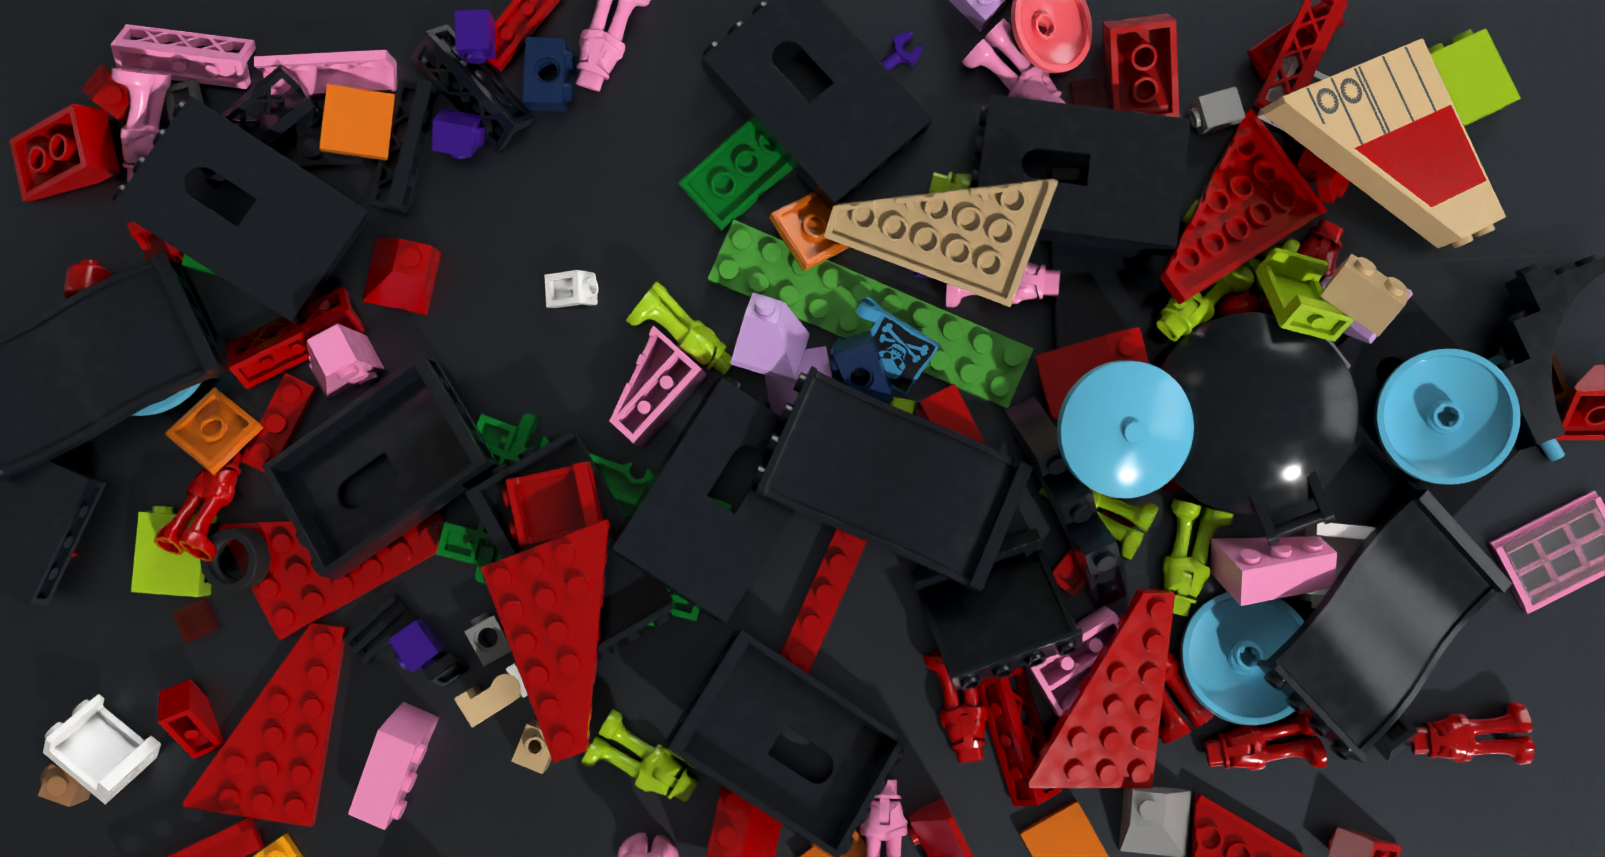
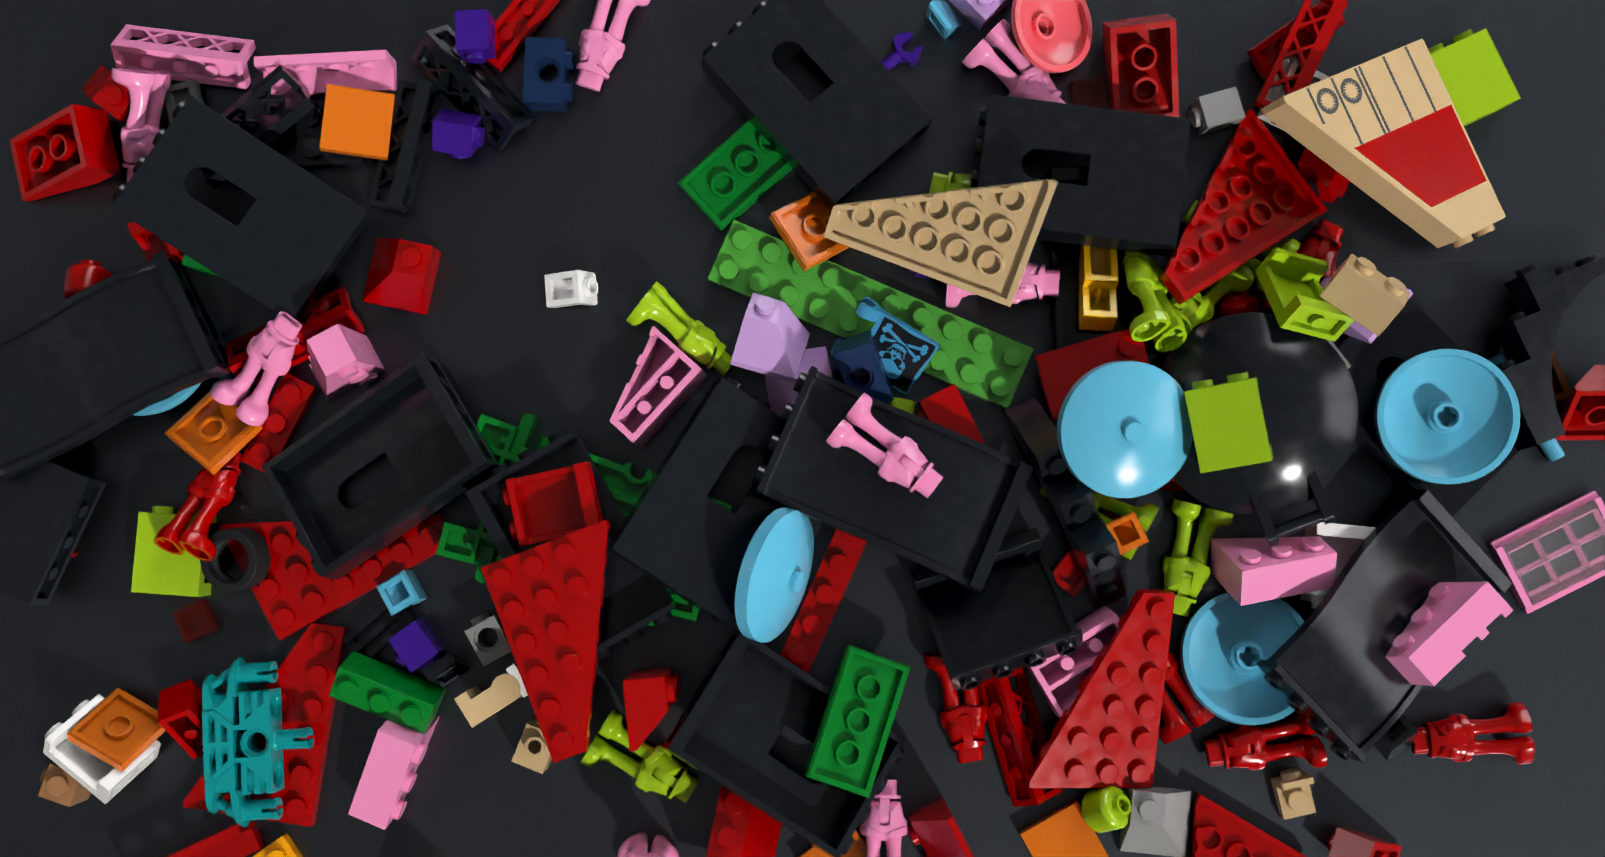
none -> orange tile [67,688,166,772]
none -> teal piece [202,657,314,828]
none -> bright pink piece [210,311,302,426]
none -> green brick [329,651,446,734]
none -> medium azure slope [376,570,427,615]
none -> red slope [623,666,681,751]
none -> medium azure dish [734,507,814,643]
none -> green tile [803,645,911,798]
none -> bright pink piece [826,392,943,498]
none -> medium azure slope [926,0,963,39]
none -> yellow slope [1078,245,1119,331]
none -> lime head [1081,786,1131,833]
none -> orange slope [1105,511,1149,555]
none -> lime piece [1122,251,1187,352]
none -> lime panel [1184,372,1274,473]
none -> tan bracket [1271,768,1316,820]
none -> bright pink wedge [1385,581,1513,686]

